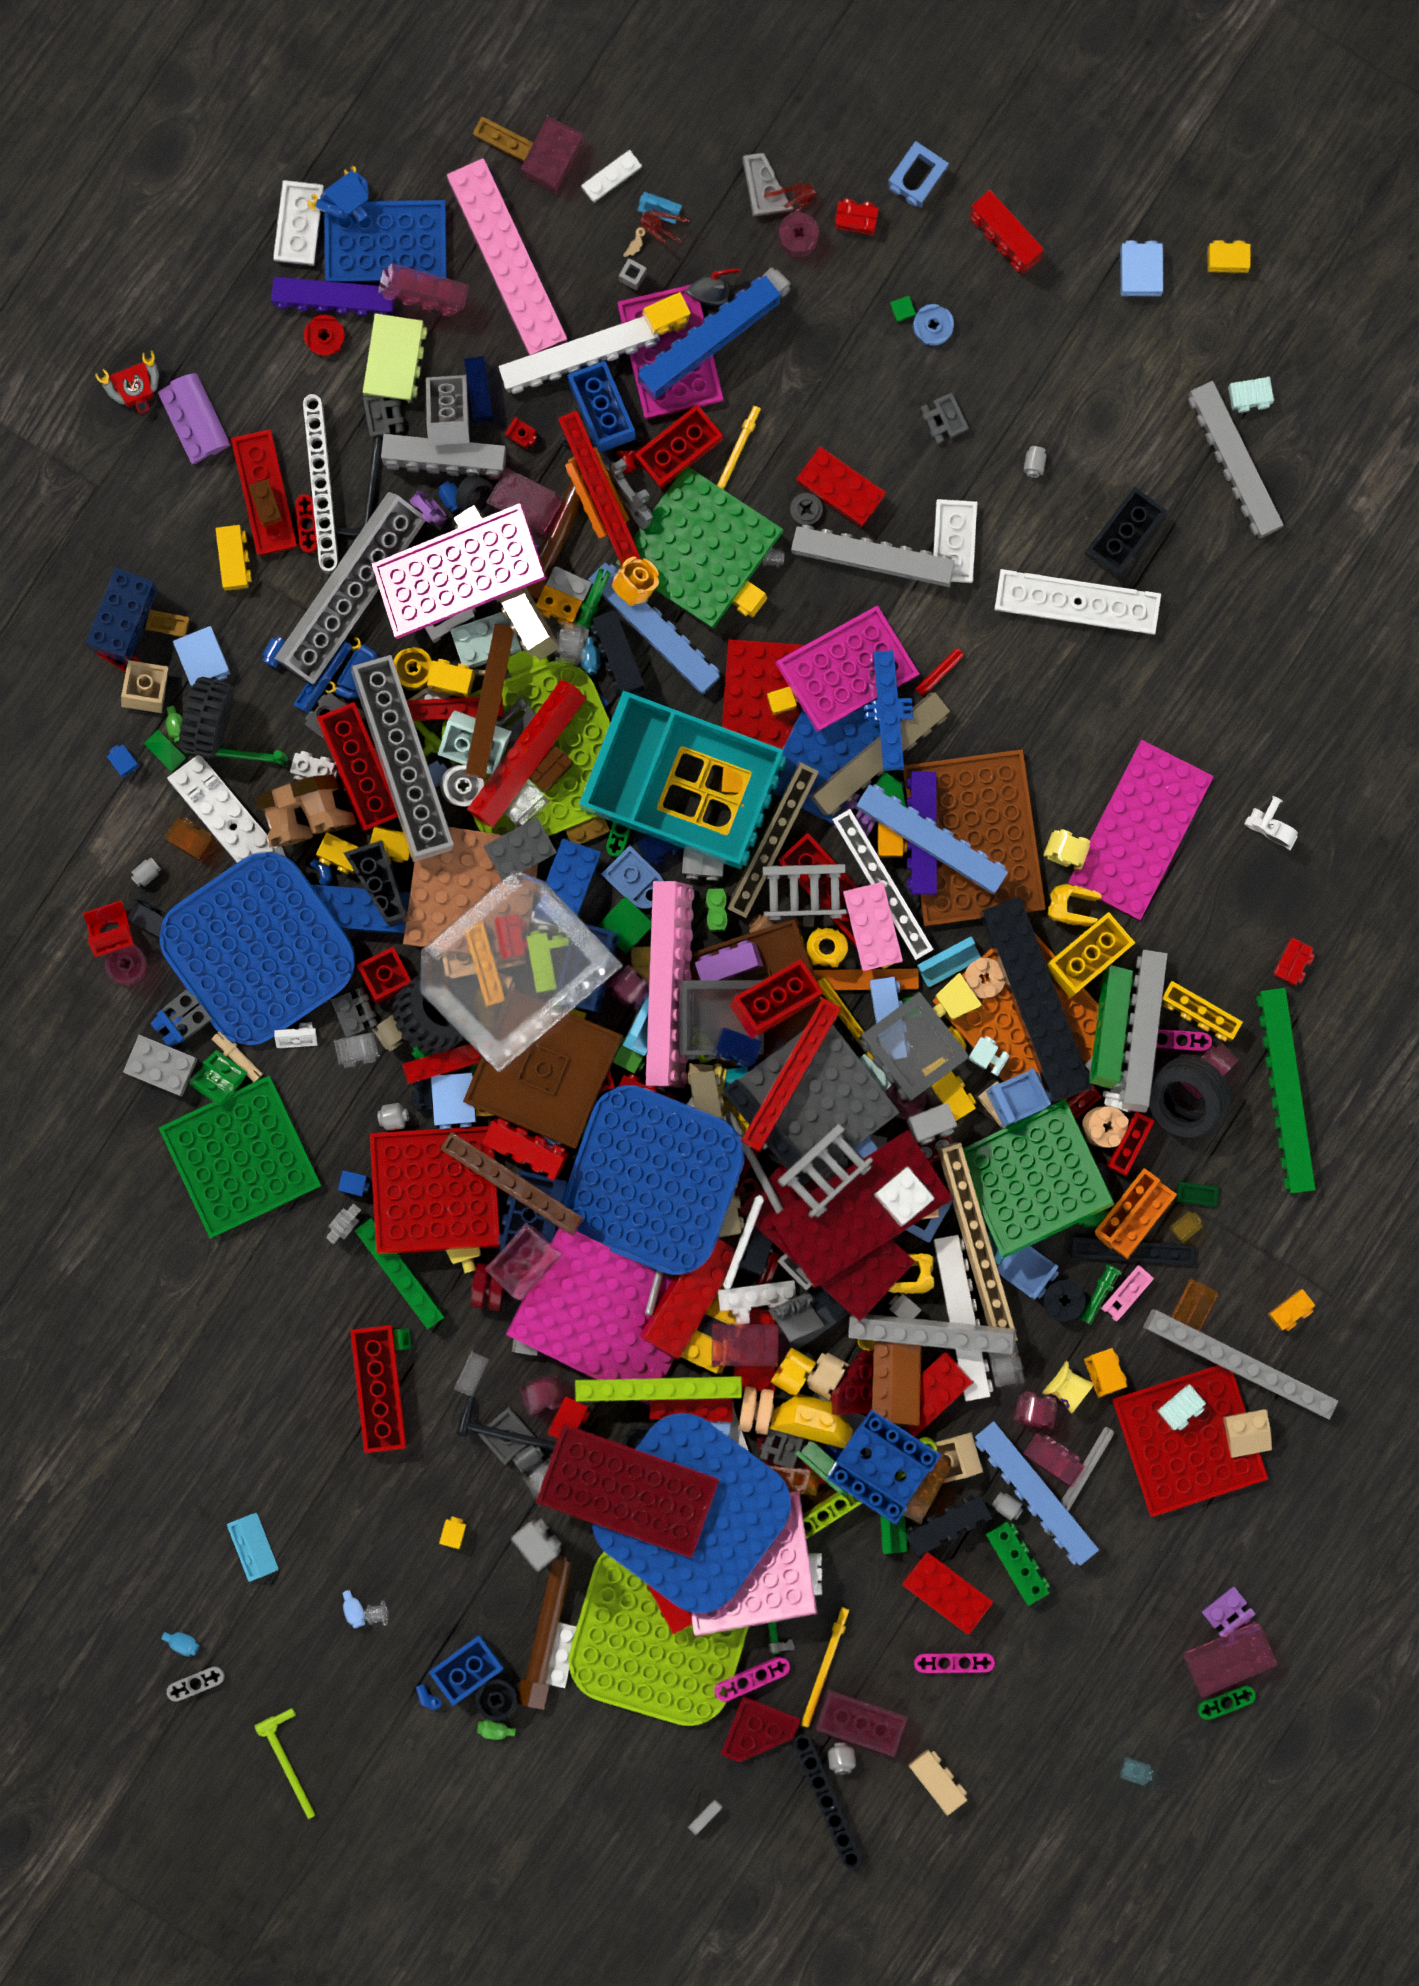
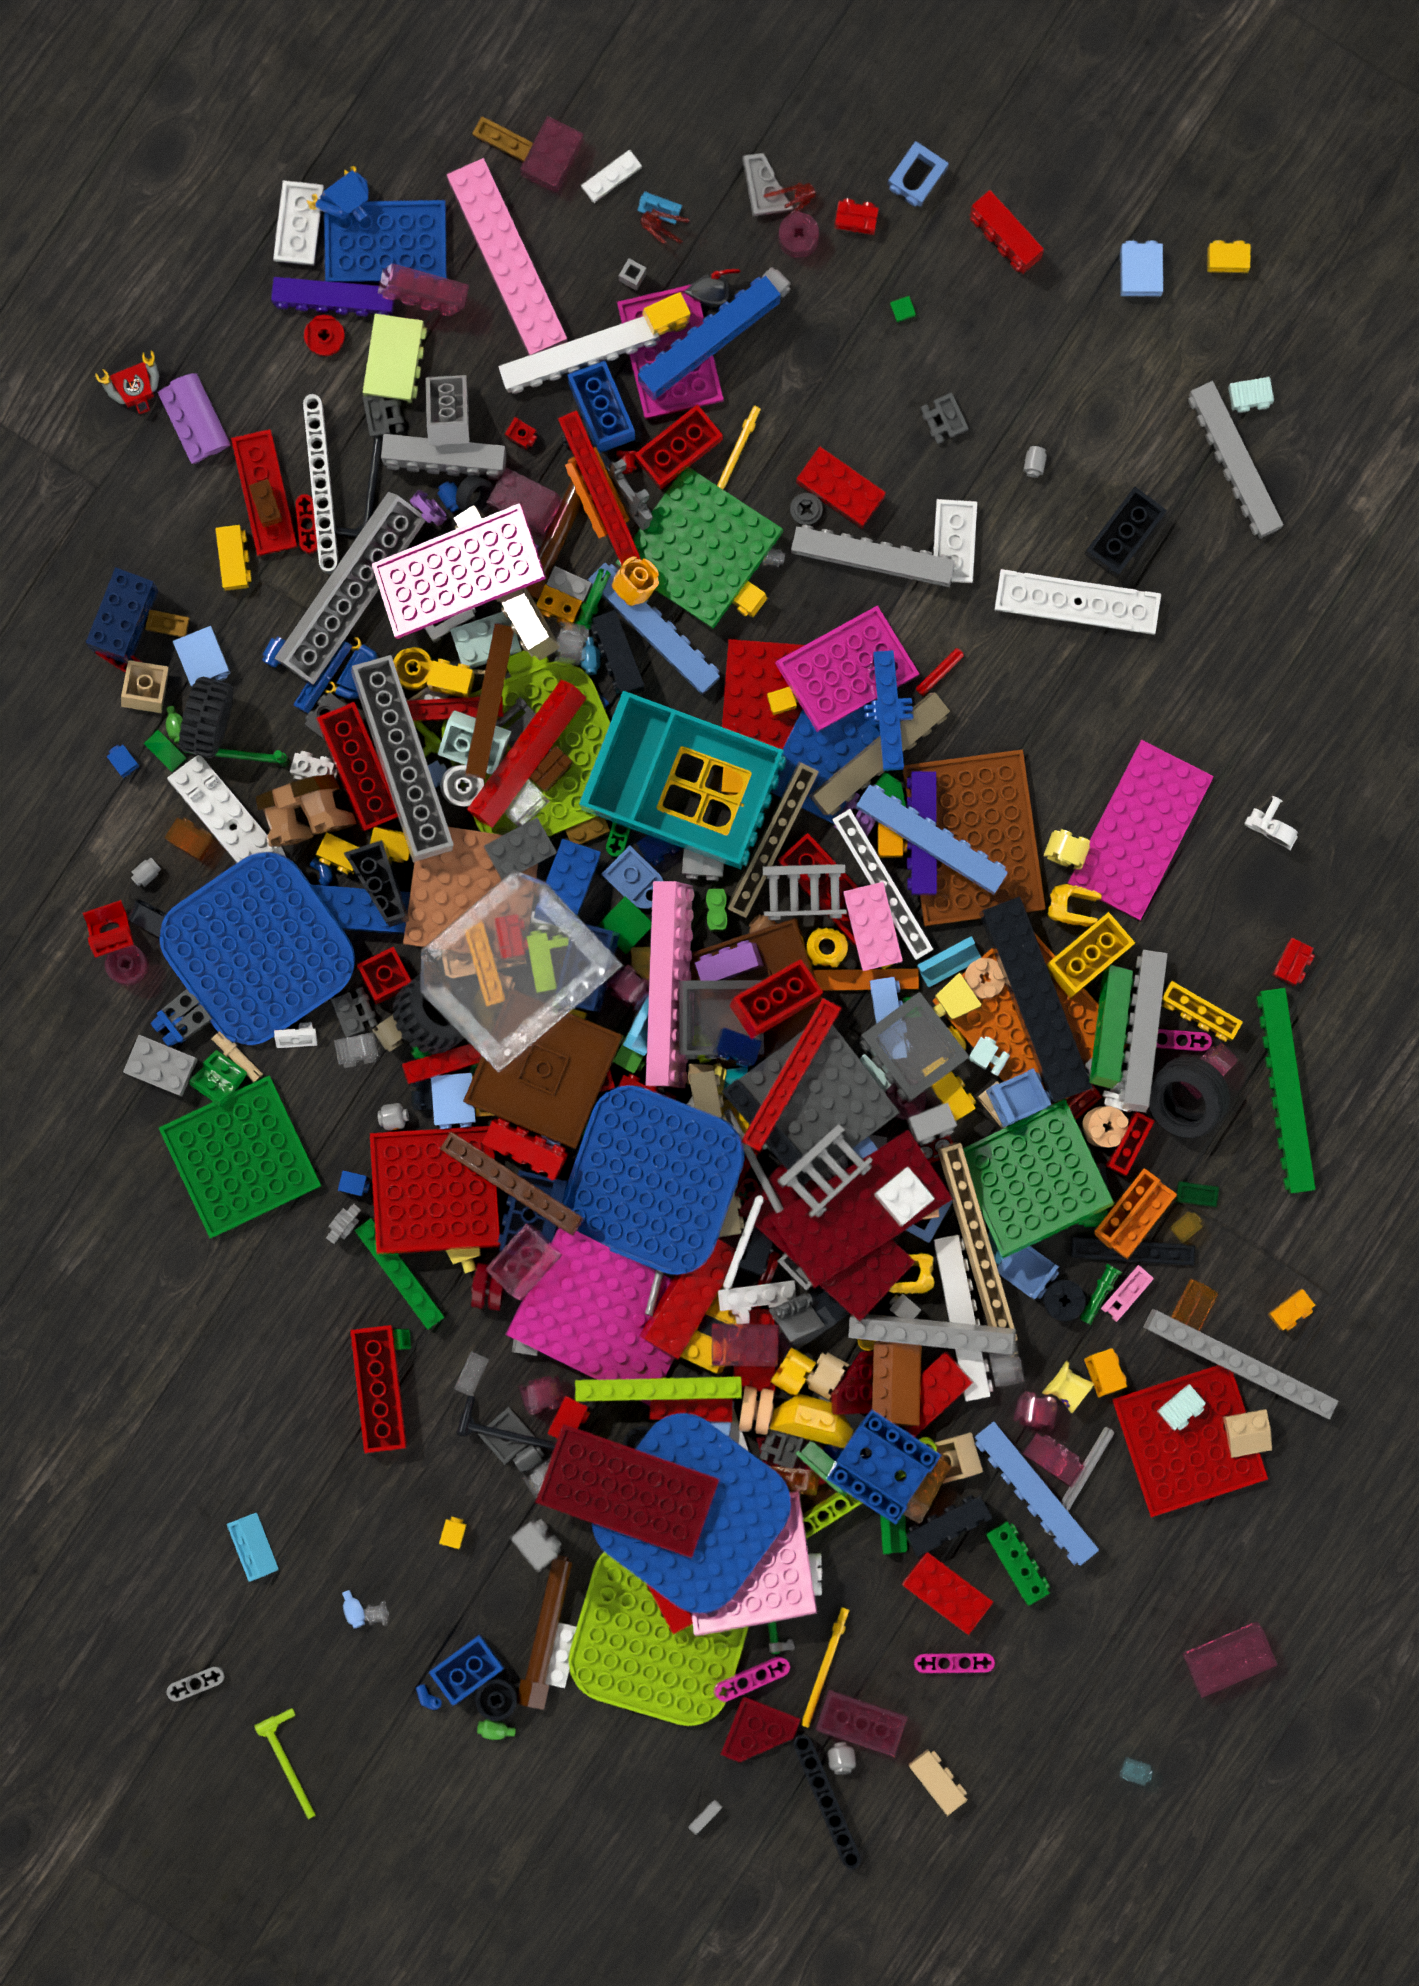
dark azure plant [162,1632,199,1657] -> none
clear blue brick [464,356,493,423] -> none
tan piece [624,228,645,256] -> none
yellow axle [817,977,873,1060] -> none
medium blue plate [913,304,954,346] -> none
light grey brick [992,1492,1023,1521] -> none
green beam [1197,1685,1255,1720] -> none
medium lavender plate [1201,1586,1256,1640] -> none

